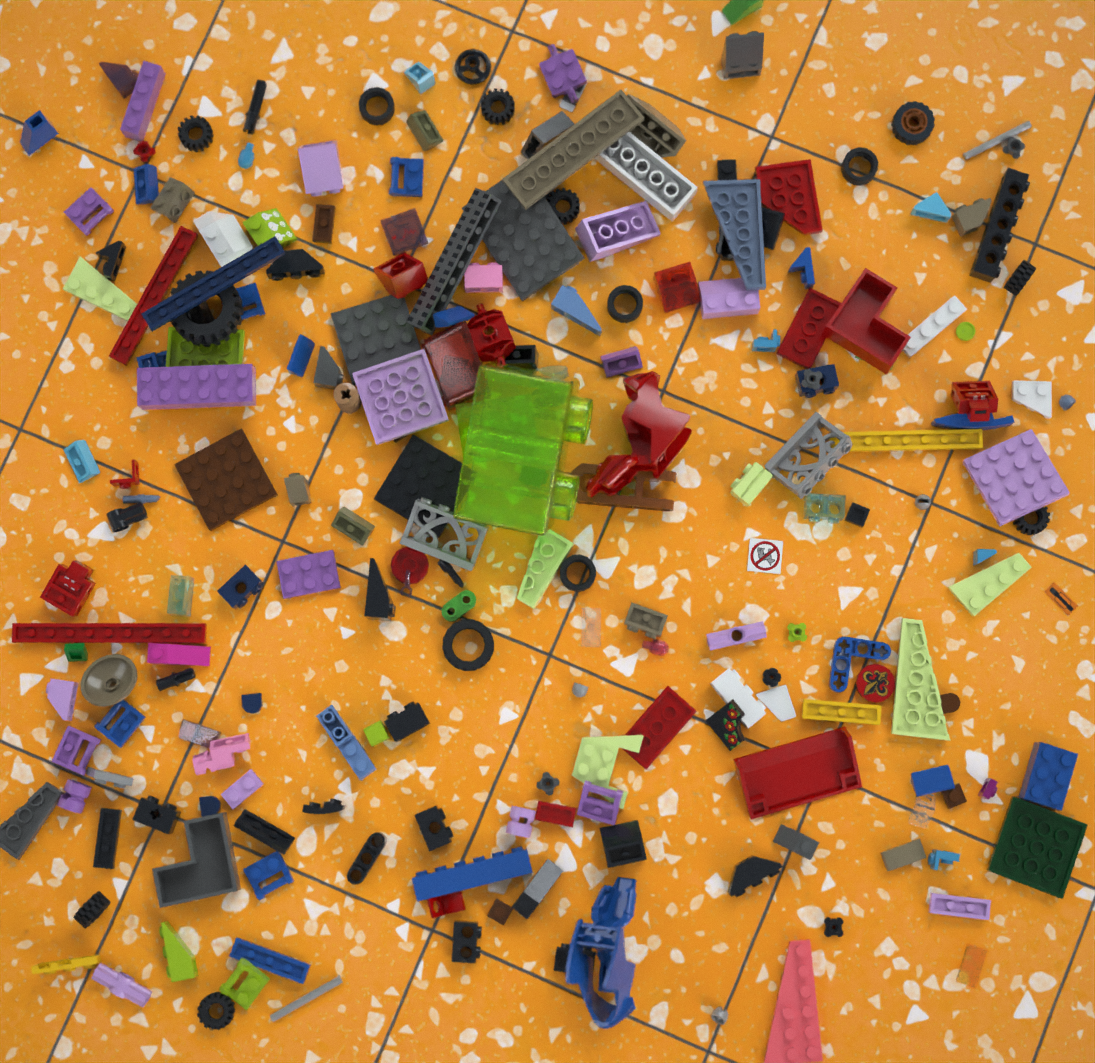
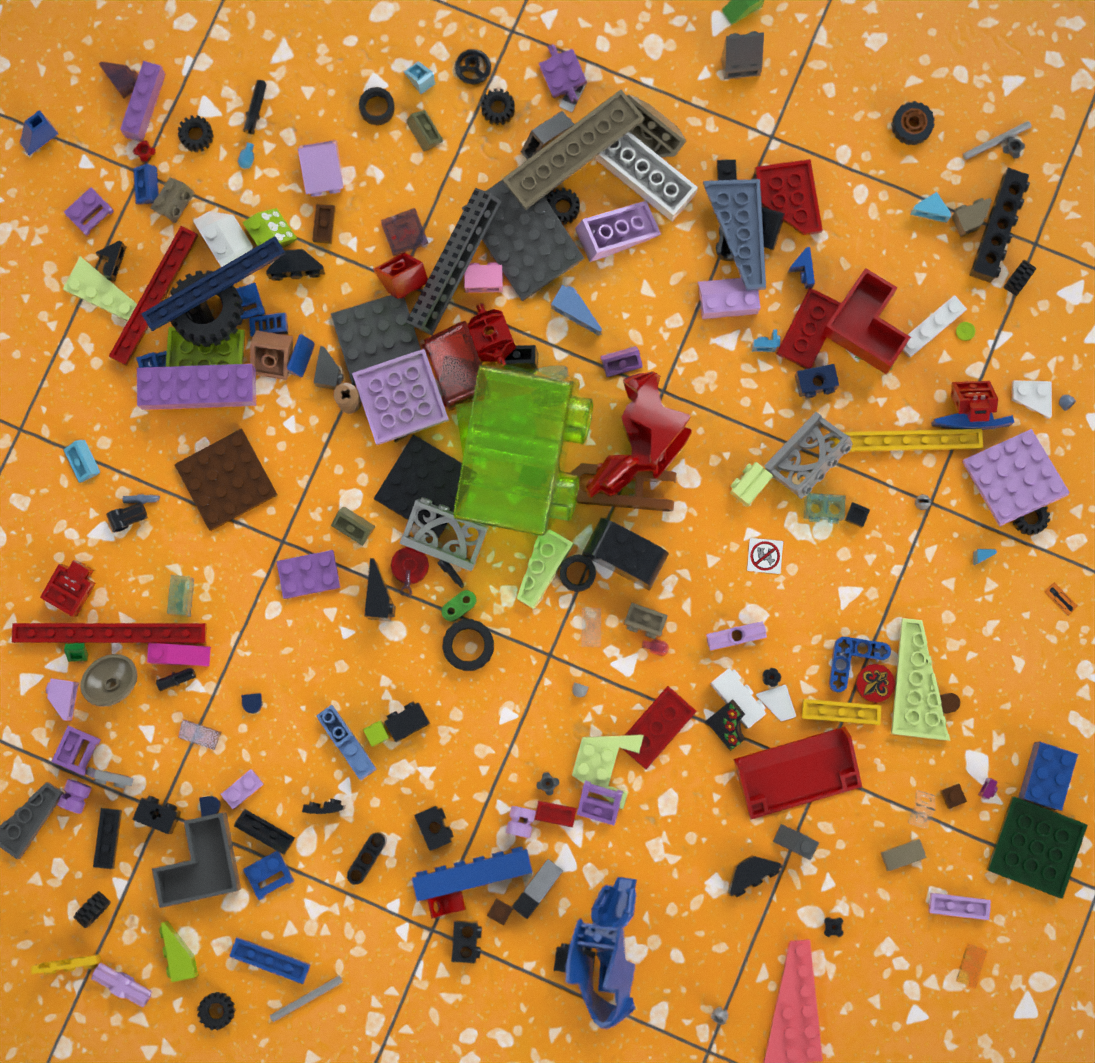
blue plate [94,699,146,748] -> none
red bracket [110,459,140,489] -> none
bright pink plate [192,733,250,775] -> none
dark blue brick [217,565,264,609] -> none
lime plate [219,958,270,1010] -> none
dark tan slope [284,473,311,506] -> none
blue plate [389,157,424,197] -> none
blue slope [433,306,475,328] -> none
black slope [600,820,647,868] -> none
black tyre [607,285,643,323] -> none
clear red slope [653,262,701,313] -> none
lime plate [787,623,807,642] -> none
dark grey plate [801,369,823,390] -> none
black tyre [841,147,878,186] -> none
blue slope [911,765,955,797] -> none
dark azure bracket [928,849,960,870] -> none
yellowish green wing [947,553,1032,617] -> none
none -> blue slope [249,312,289,337]
none -> nougat slope [250,330,293,380]
none -> black brick [582,518,669,591]

